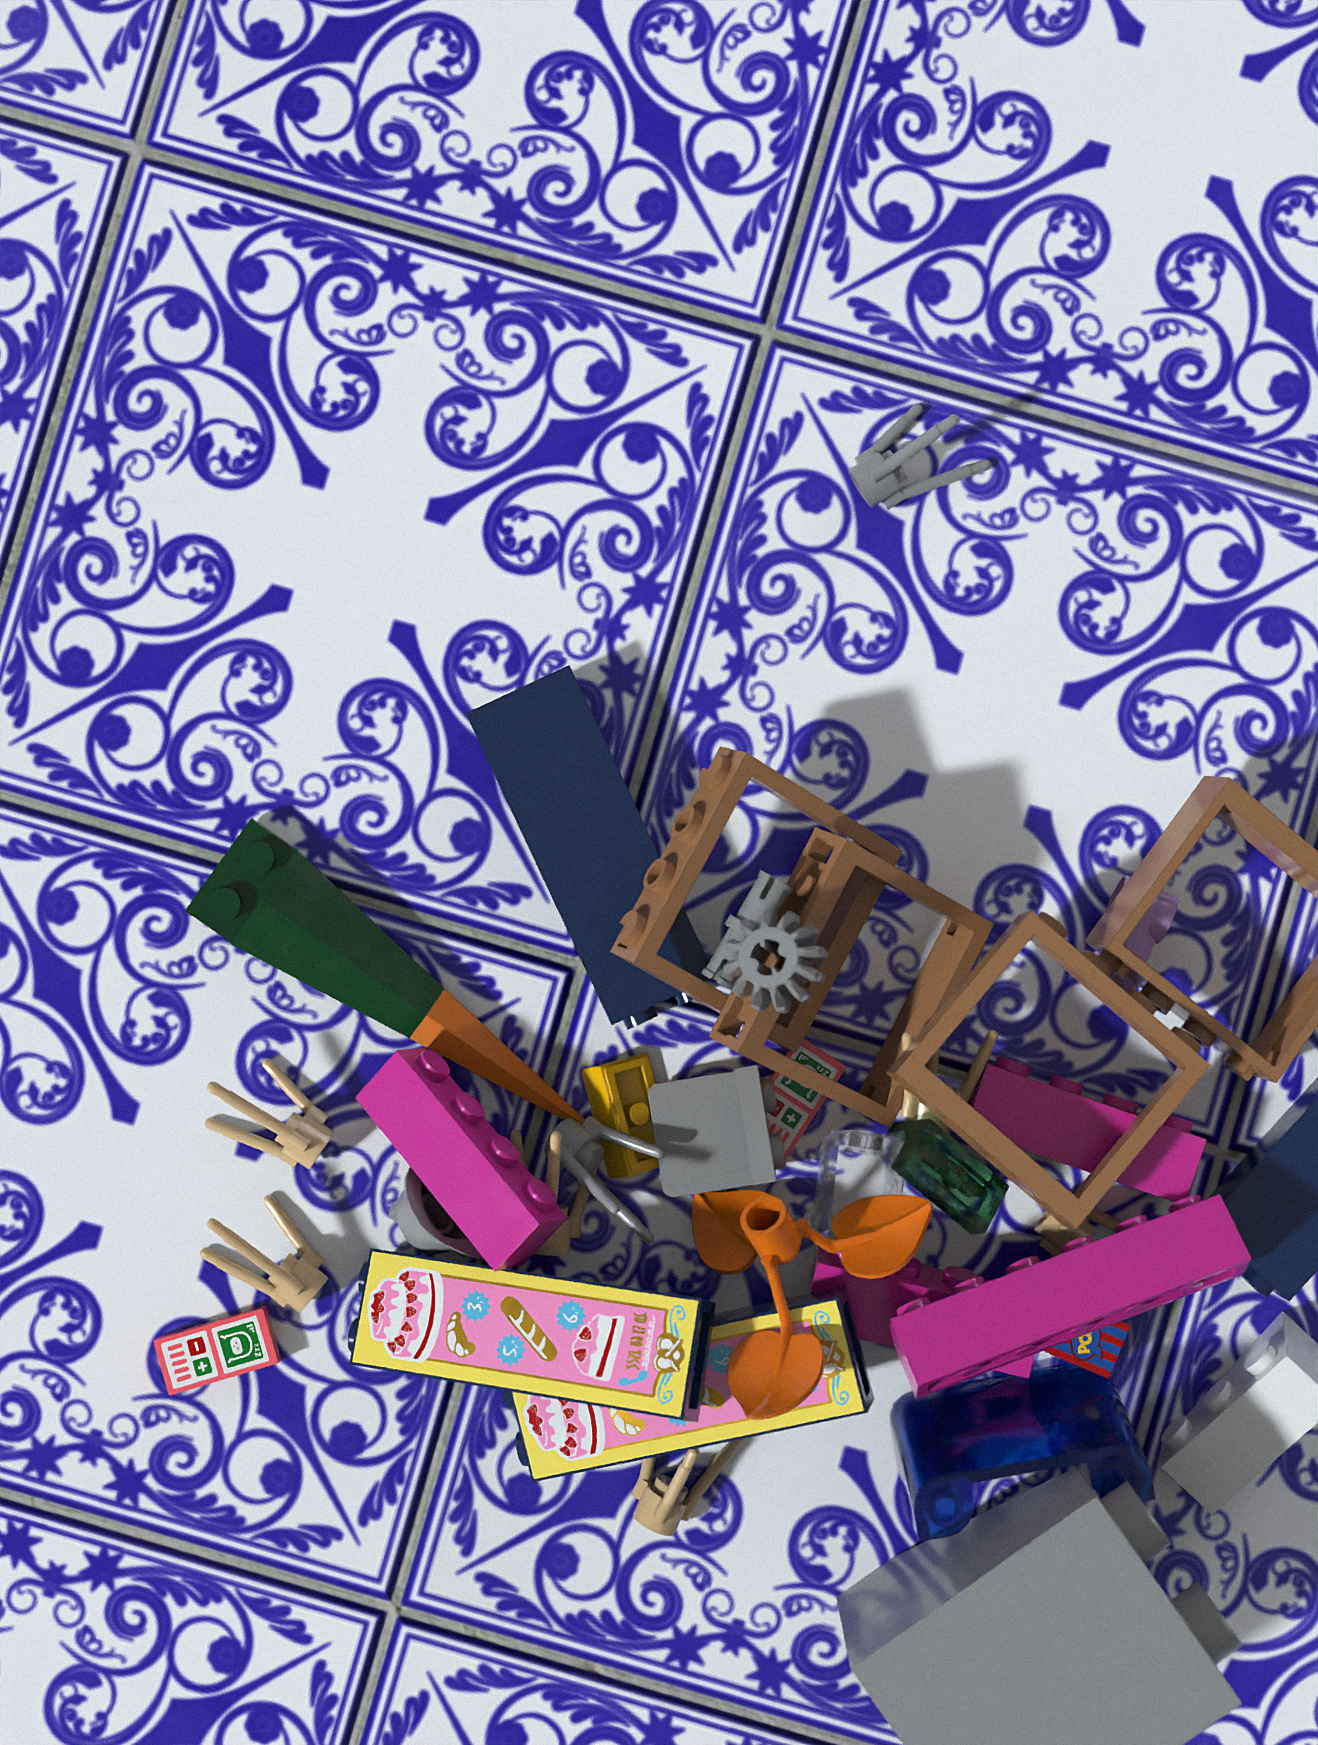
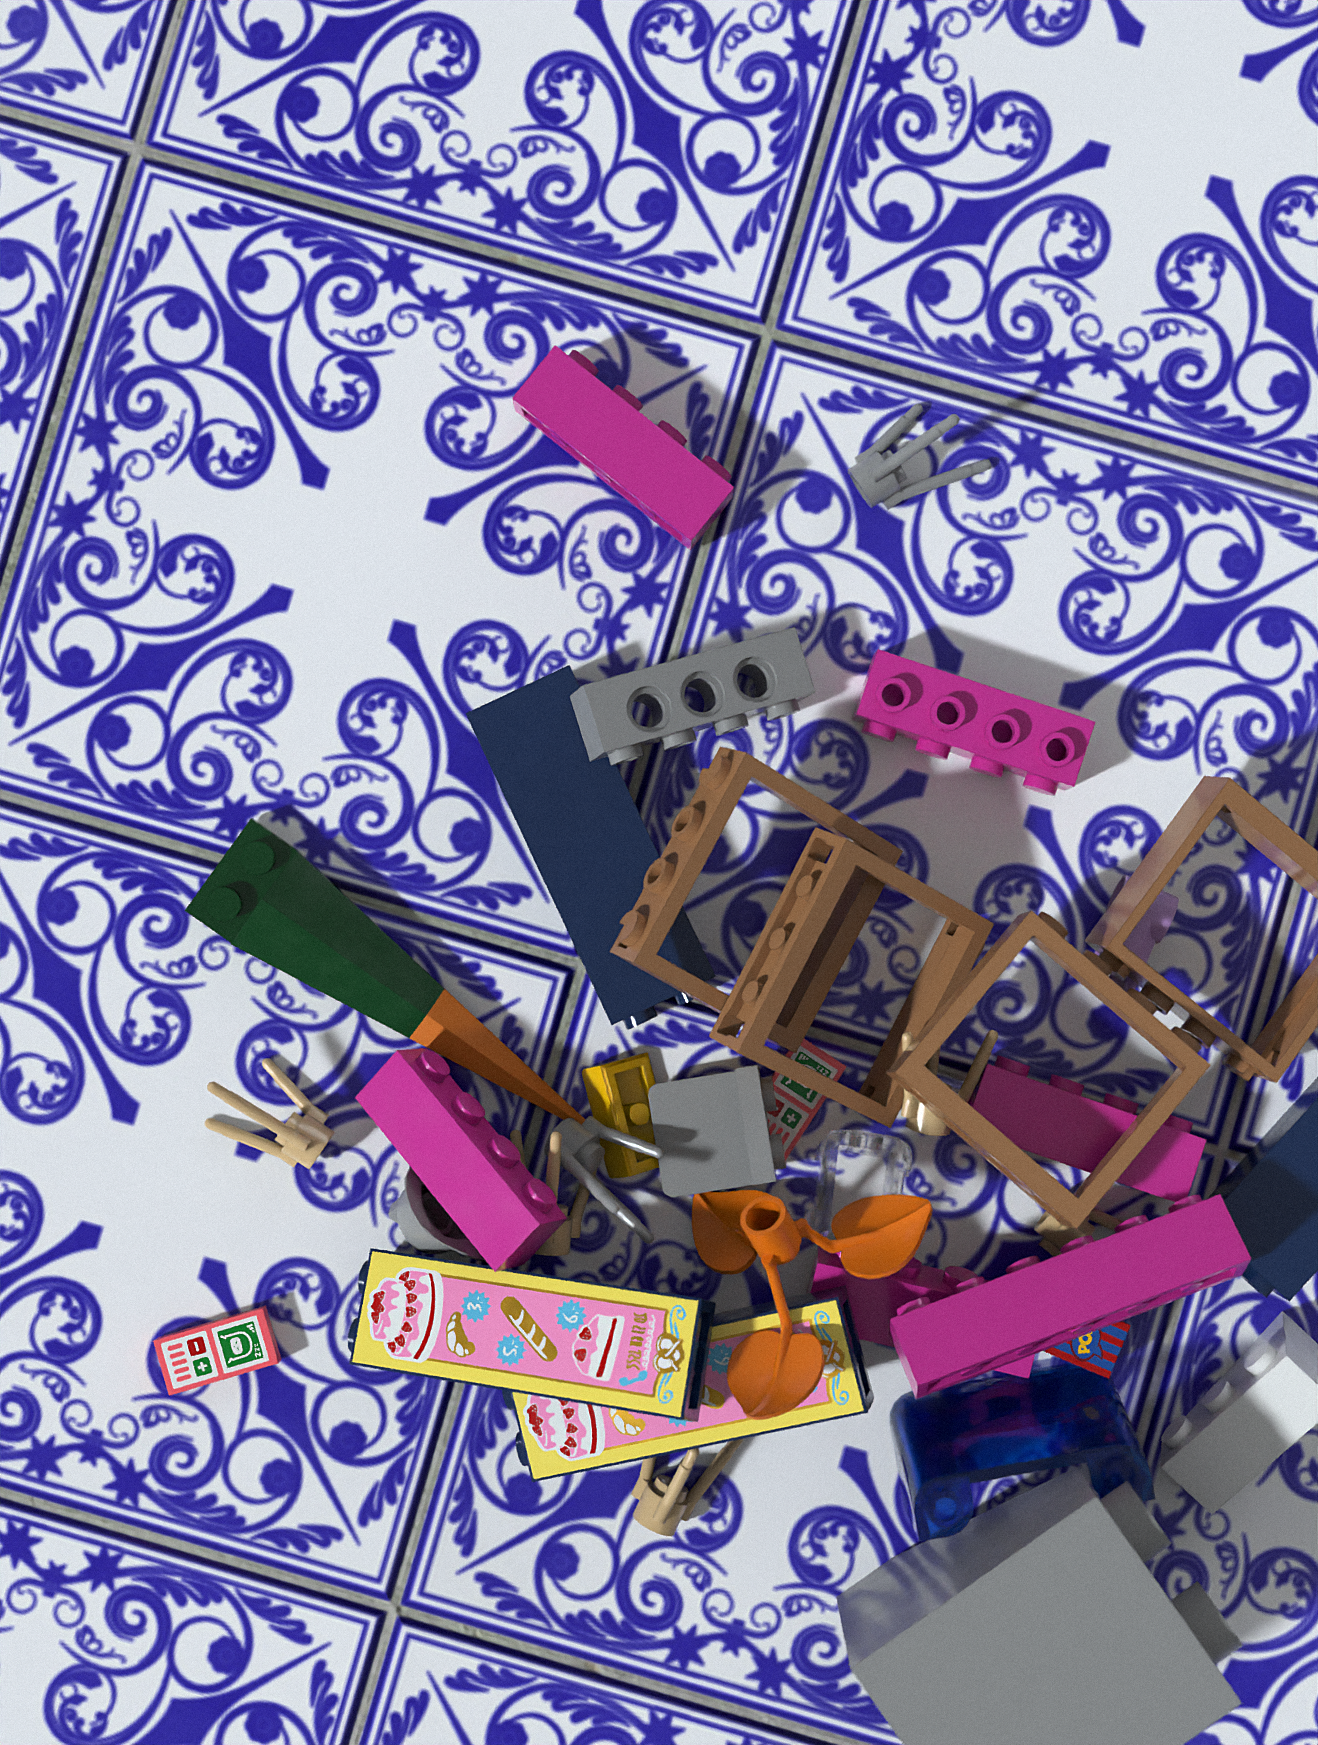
tan plant [200,1195,328,1313] -> none
light grey pin [701,870,793,991] -> none
light grey gear [723,909,828,1014] -> none
clear green panel [887,1119,1010,1235] -> none
none -> dark pink brick [512,345,734,550]
none -> light grey brick [570,627,815,766]
none -> dark pink brick [852,649,1095,796]

